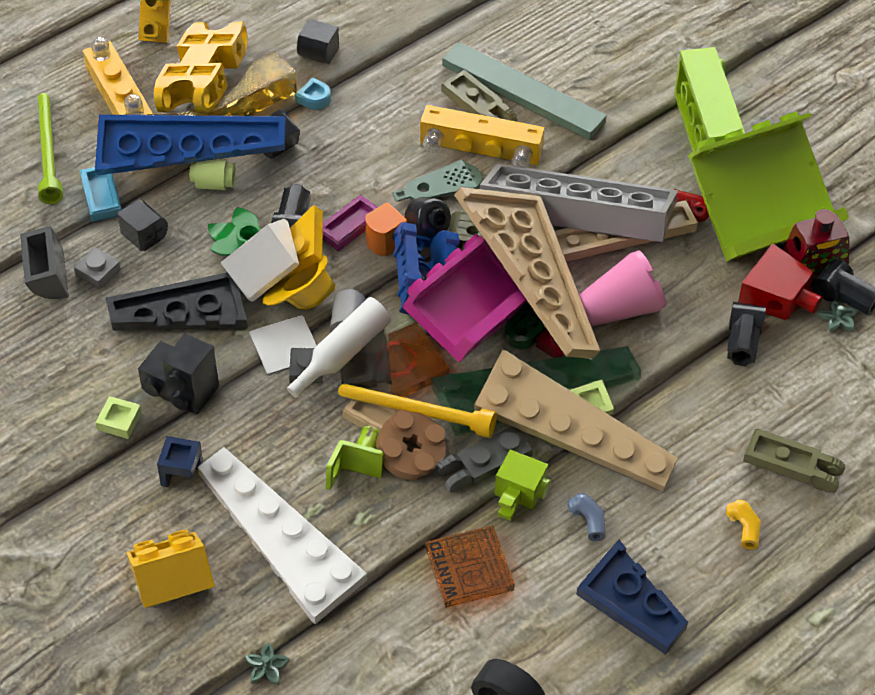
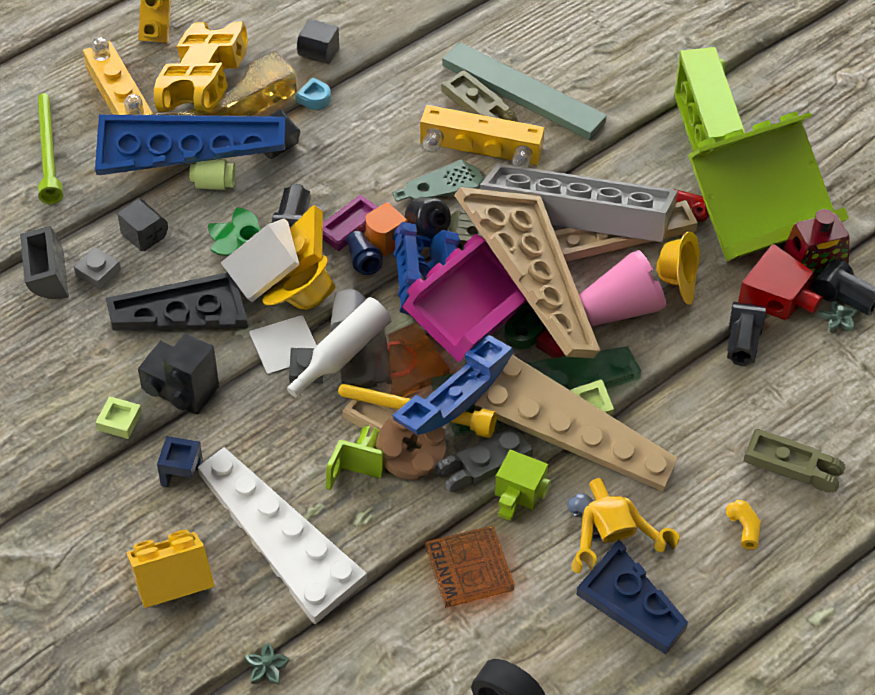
medium azure tile [79,167,122,222] -> none
none -> dark blue cone [346,231,383,275]
none -> blue slope [392,334,513,435]
none -> yellow piece [571,478,680,573]
none -> yellow piece [656,232,700,305]

